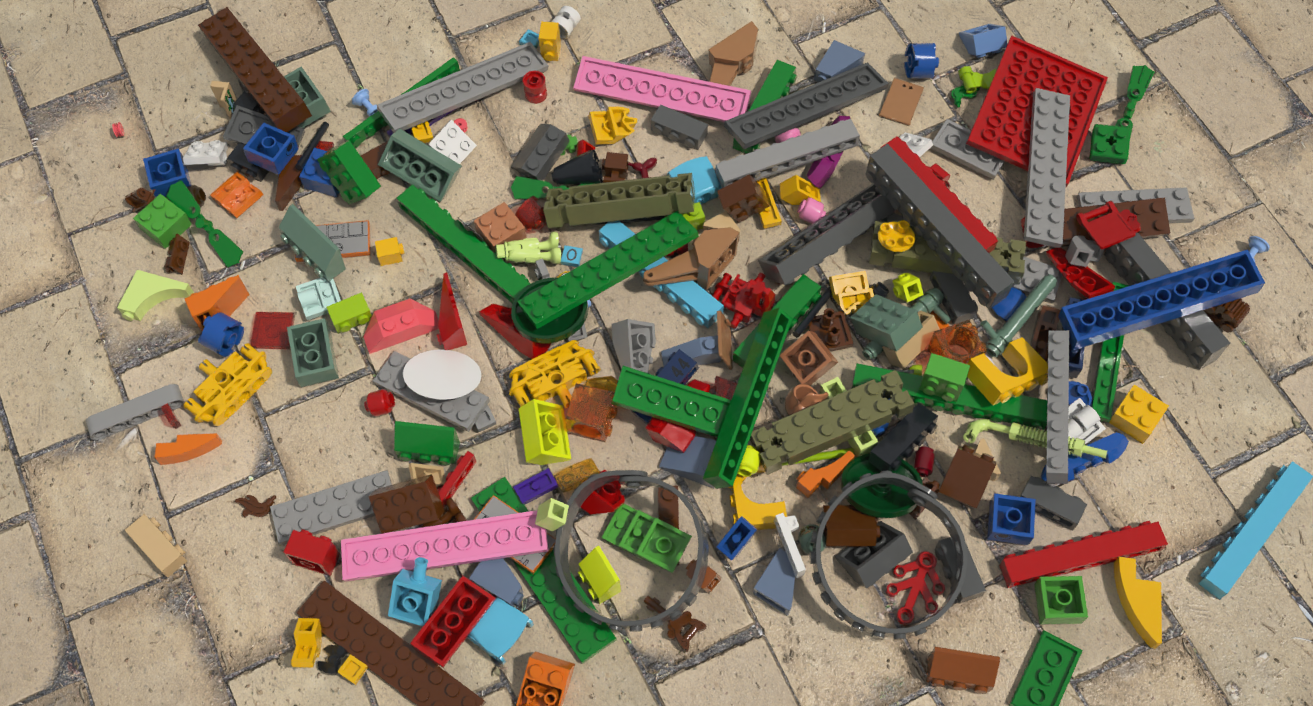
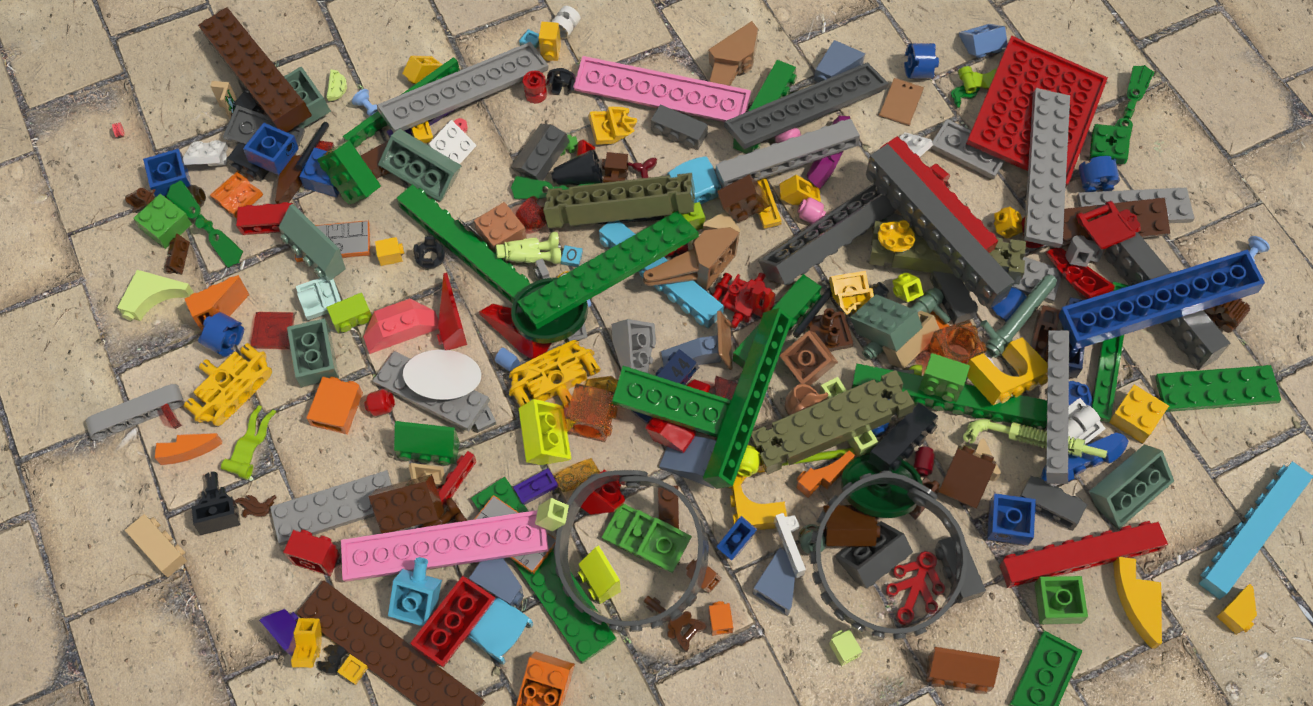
none -> black brick [191,471,241,535]
none -> lime flag [221,405,276,480]
none -> red brick [236,202,293,235]
none -> dark purple slope [259,609,299,657]
none -> orange brick [306,377,363,435]
none -> yellowish green plate [327,69,347,101]
none -> yellow slope [402,56,443,84]
none -> black piece [413,236,445,269]
none -> medium blue brick [495,347,520,372]
none -> black piece [546,68,576,95]
none -> orange brick [708,601,733,636]
none -> yellowish green brick [829,629,862,666]
none -> yellow brick [994,207,1023,239]
none -> blue brick [1078,156,1120,192]
none -> sand green slope [1089,444,1174,529]
none -> green plate [1155,365,1281,412]
none -> yellow slope [1216,584,1257,635]

